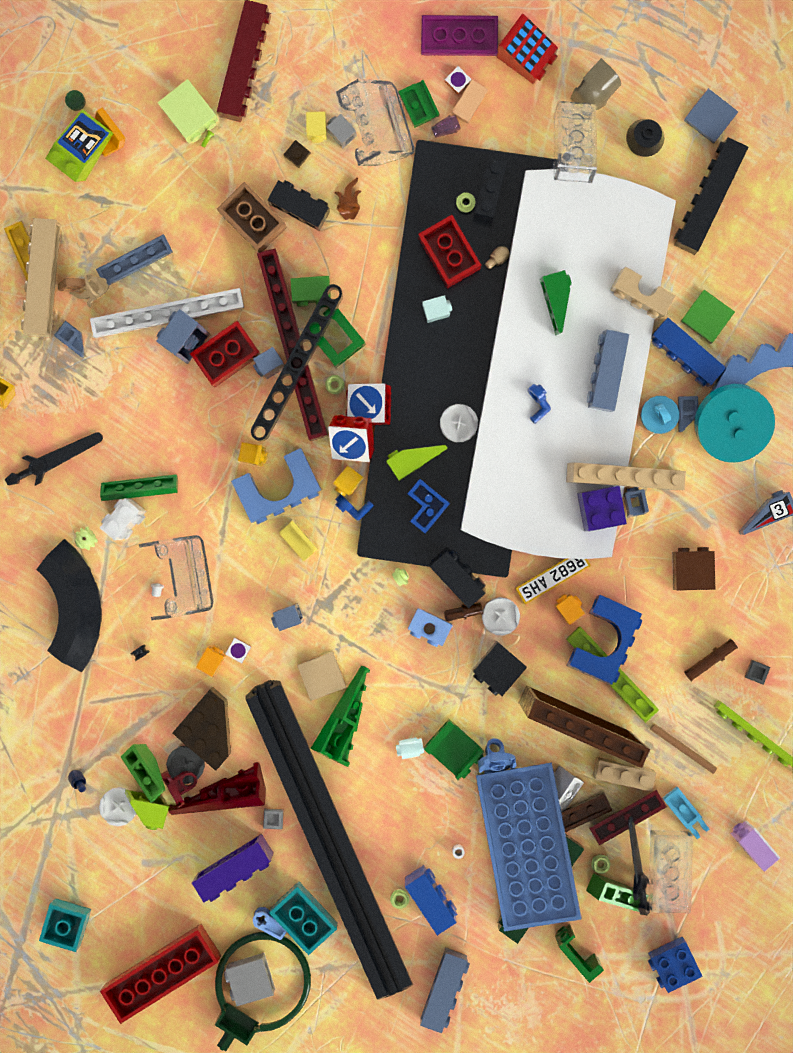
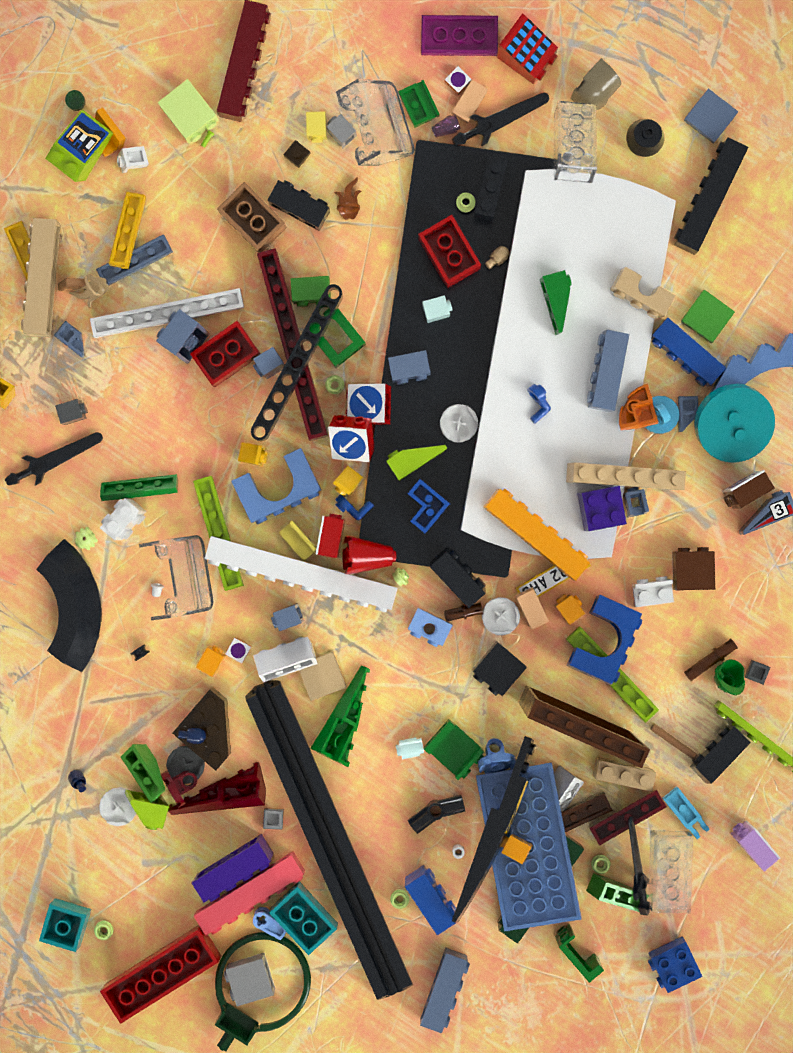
none -> dark grey brick [55,399,88,425]
none -> yellowish green plate [94,920,114,940]
none -> yellow tile [108,191,146,269]
none -> white bracket [117,146,149,173]
none -> dark blue cylinder [178,727,206,744]
none -> lime plate [193,476,244,591]
none -> coral brick [194,851,305,936]
none -> white brick [204,536,398,612]
none -> white brick [253,637,318,682]
none -> red piece [316,513,345,558]
none -> red cone [342,536,396,575]
none -> sand blue brick [388,350,431,385]
none -> black piece [408,795,466,834]
none -> black sword [452,93,549,146]
none -> black slope [452,736,536,923]
none -> light orange brick [483,488,590,581]
none -> light orange brick [501,834,533,864]
none -> light nougat tile [515,587,549,630]
none -> orange brick [619,383,658,430]
none -> white bracket [632,576,674,607]
none -> black brick [690,726,751,784]
none -> green piece [714,659,745,695]
none -> reddish brown piece [722,470,775,509]

